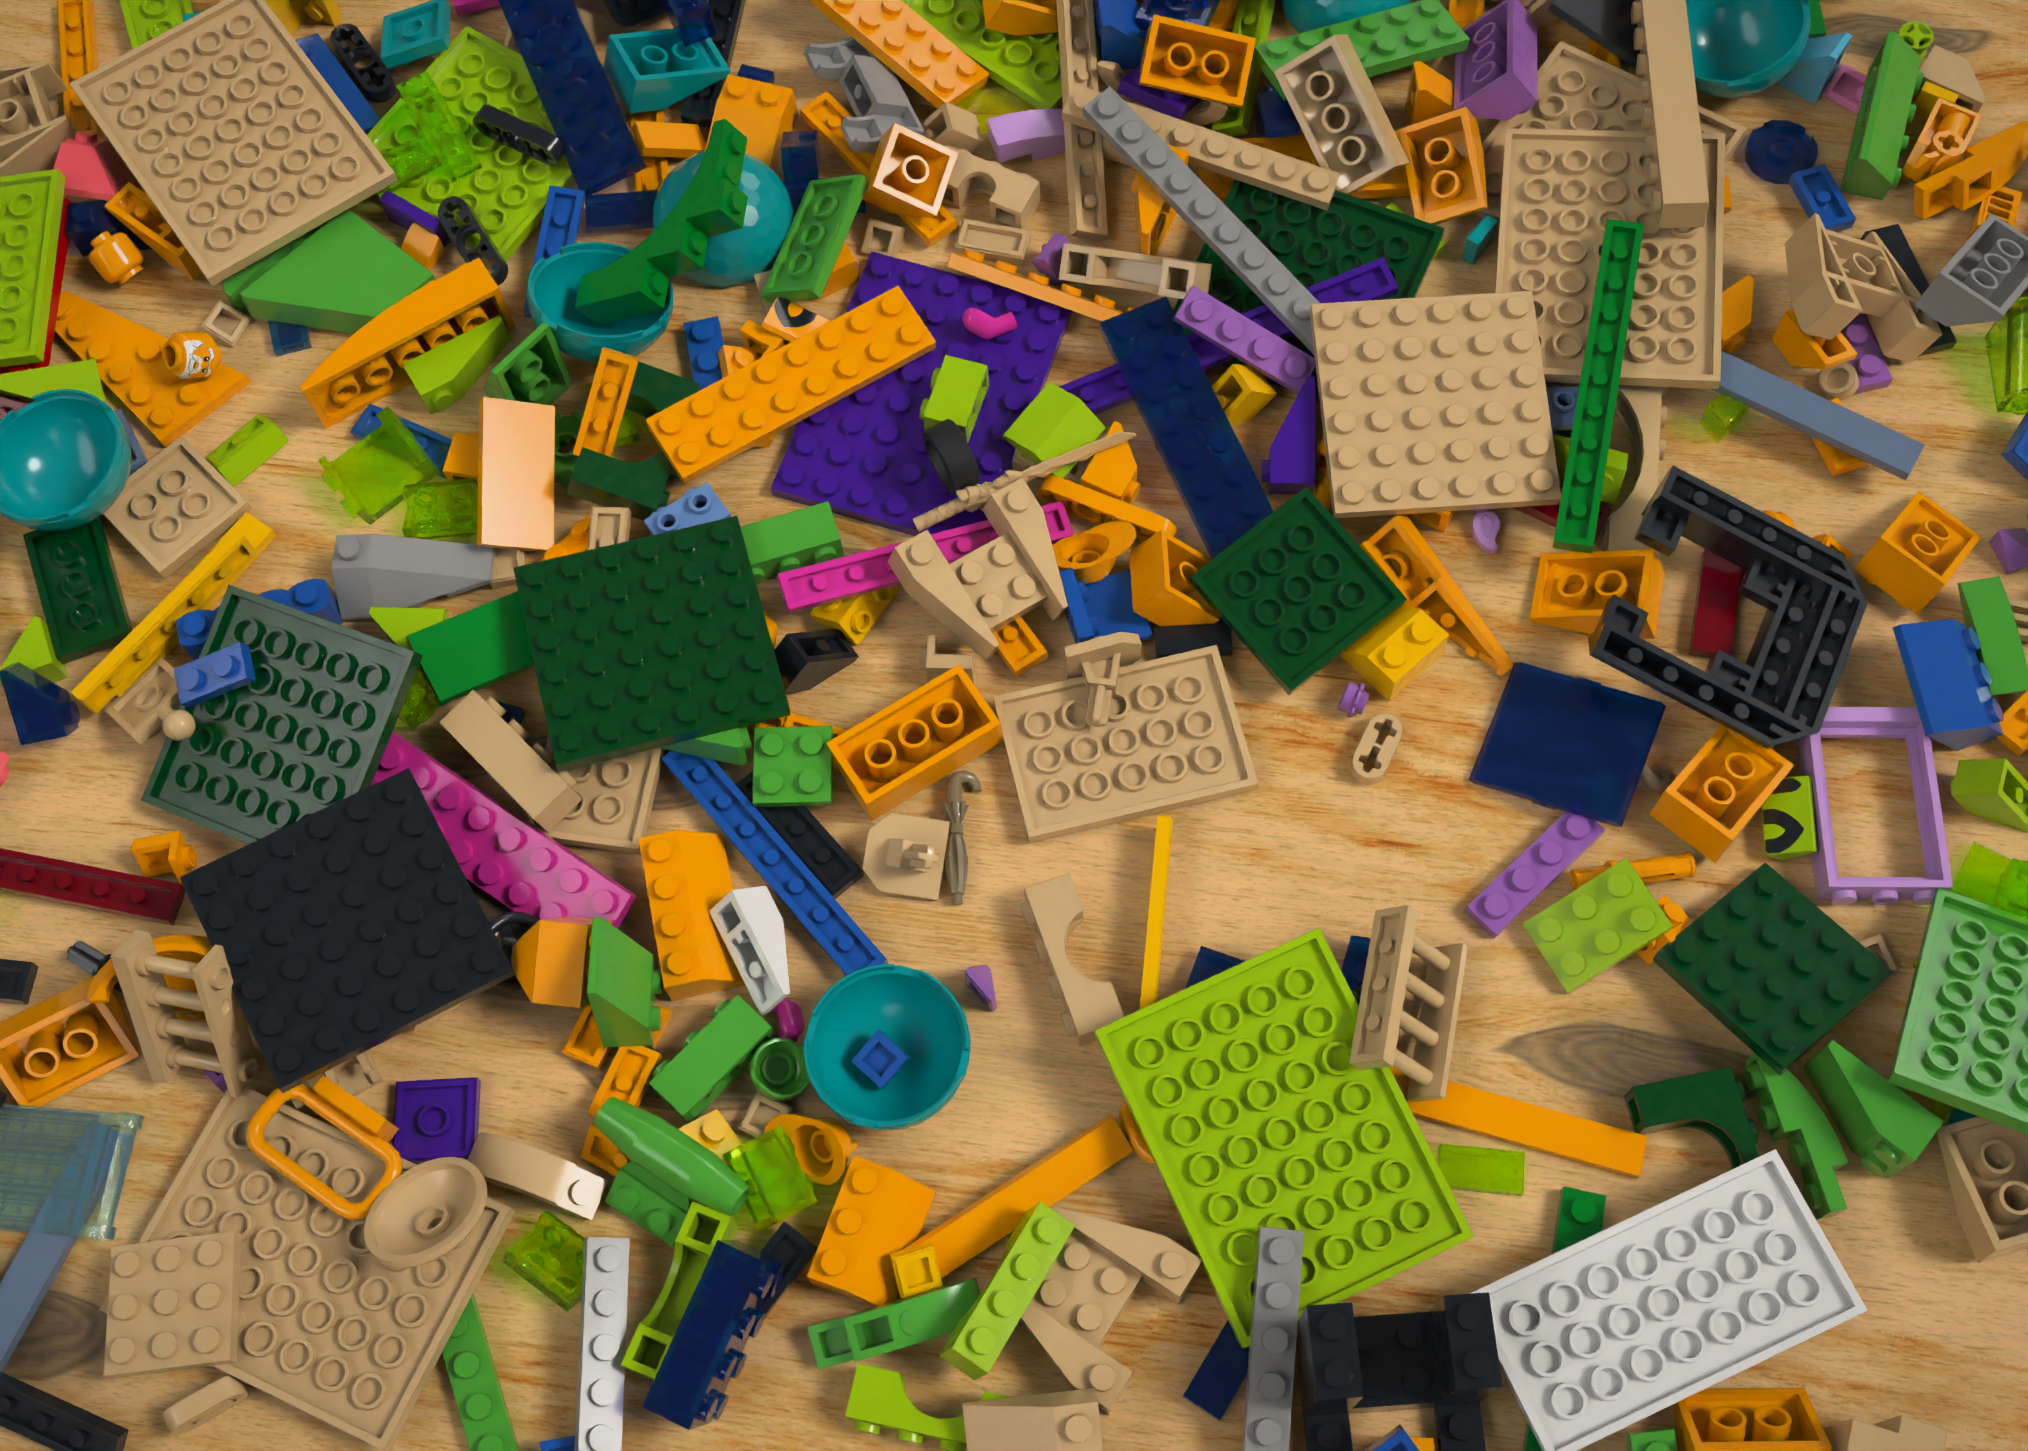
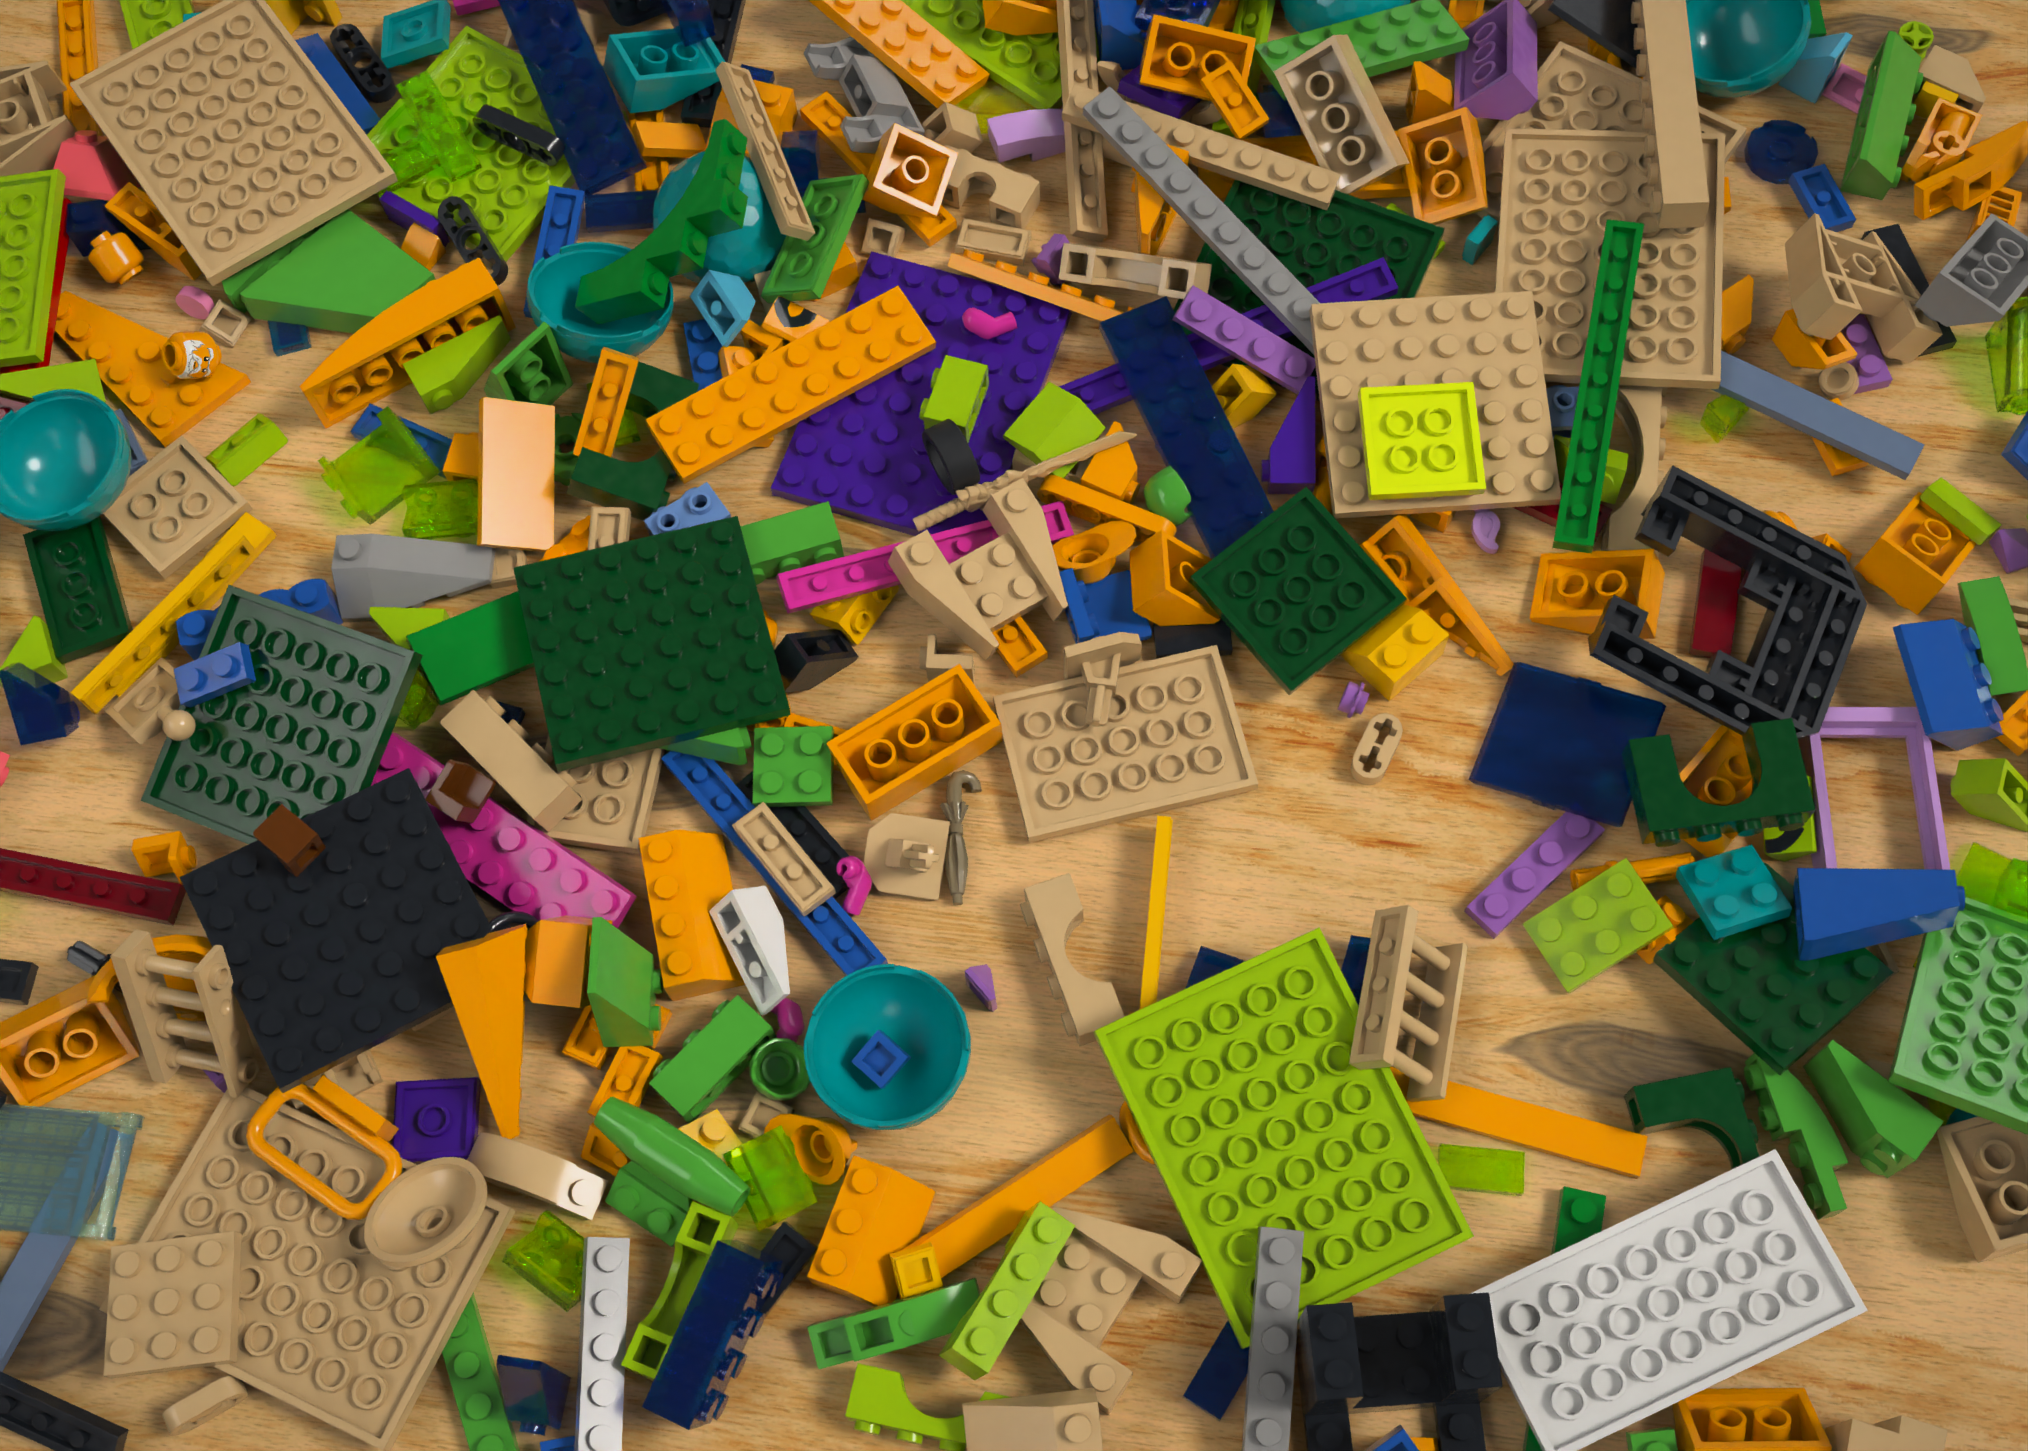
none -> bright pink tile [175,286,215,319]
none -> reddish brown panel [253,804,326,877]
none -> reddish brown panel [425,759,496,823]
none -> light orange wedge [436,924,528,1139]
none -> slope [496,1355,571,1436]
none -> medium azure slope [690,270,756,347]
none -> tan tile [715,61,815,241]
none -> tan tile [732,802,836,917]
none -> dark pink arm [836,856,872,915]
none -> bright green hair [1143,466,1192,526]
none -> light orange plate [1200,60,1269,140]
none -> neon yellow plate [1358,382,1486,500]
none -> dark green arch [1622,718,1815,847]
none -> teal plate [1675,844,1792,940]
none -> blue slope [1793,868,1965,961]
none -> lime tile [1920,477,2002,545]

